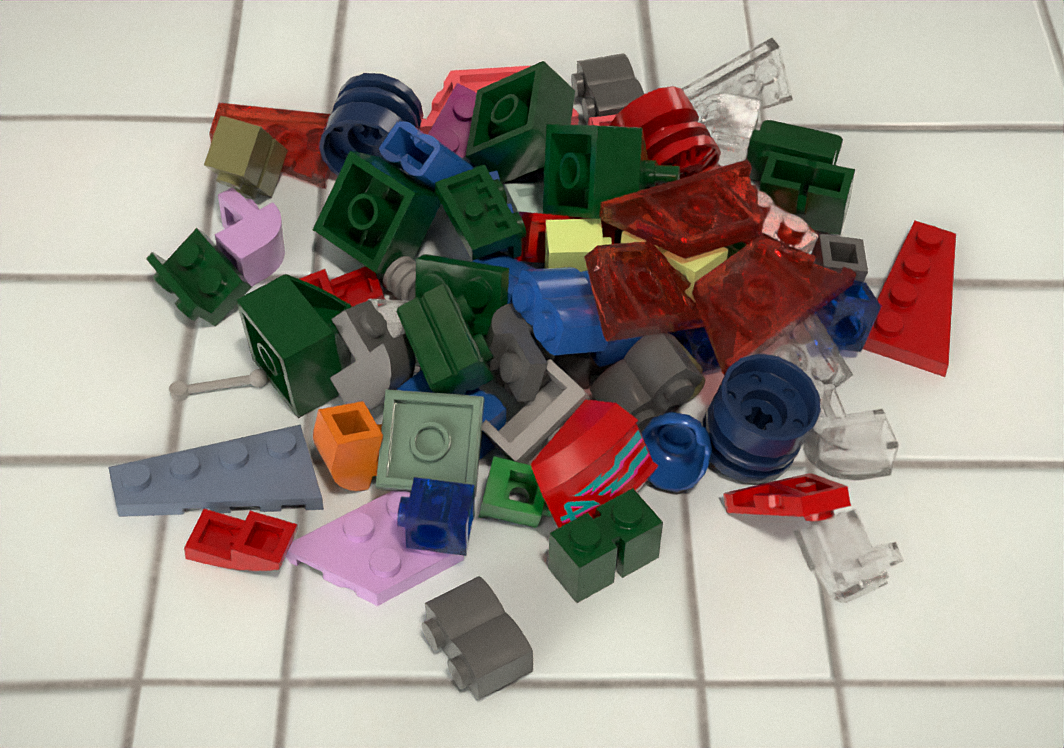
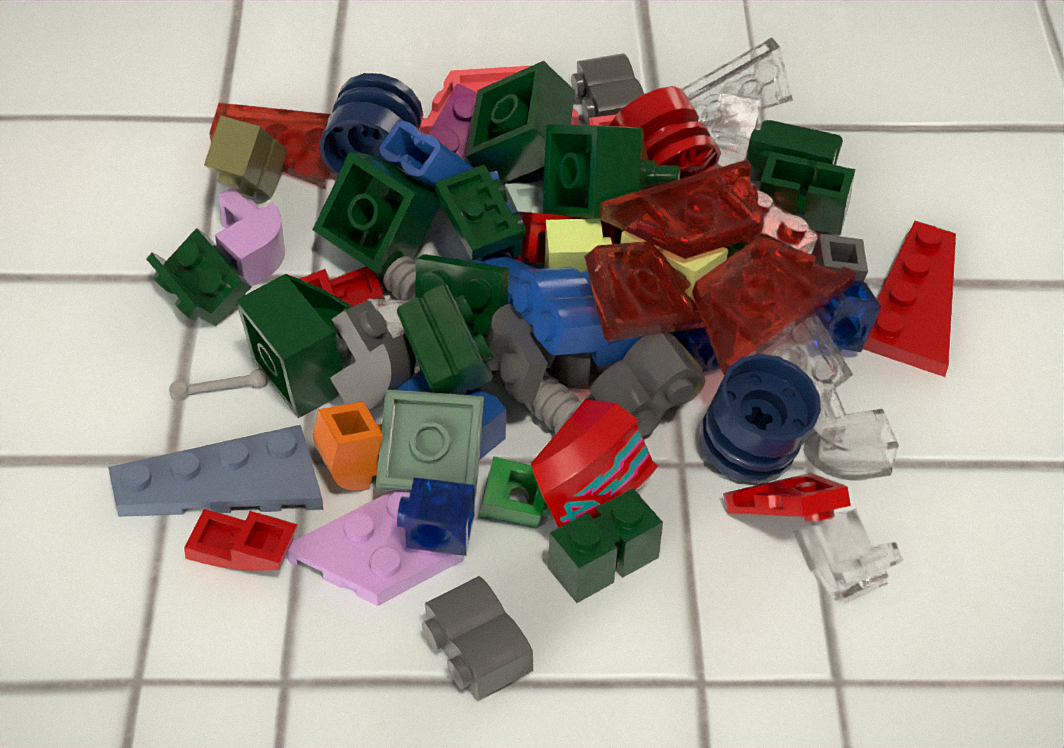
light grey panel [482,359,591,465] -> none
blue hair [641,412,712,492] -> none

